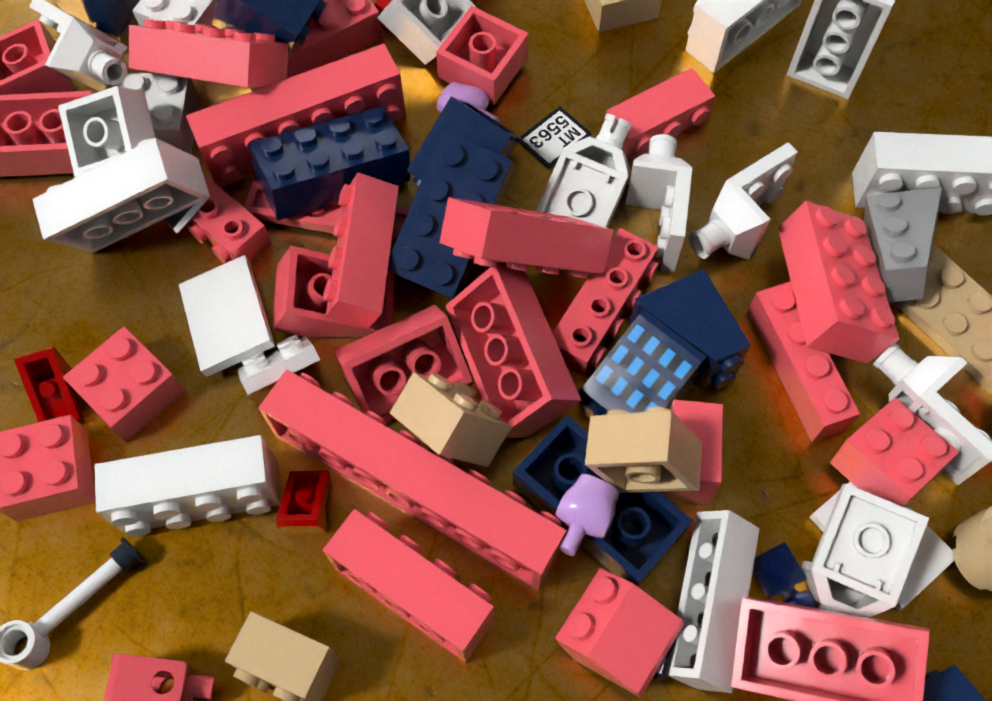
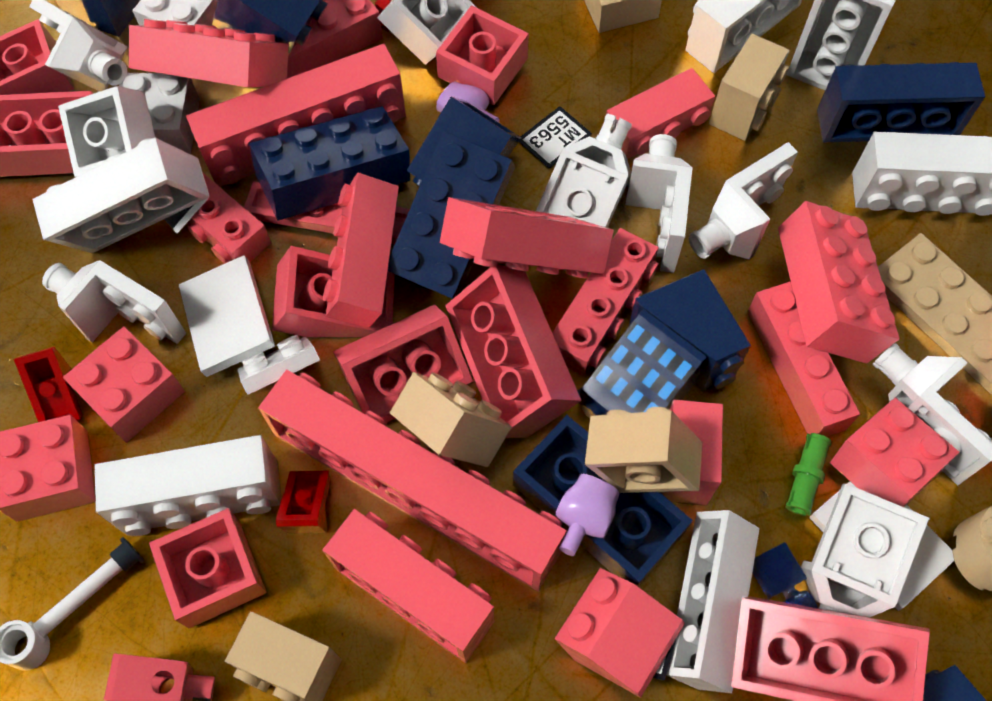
light grey wedge [864,187,942,302] -> none
none -> white plate [42,260,186,344]
none -> coral brick [149,508,267,629]
none -> tan brick [709,33,790,141]
none -> bright green pin [785,433,832,516]
none -> dark blue brick [817,62,985,143]

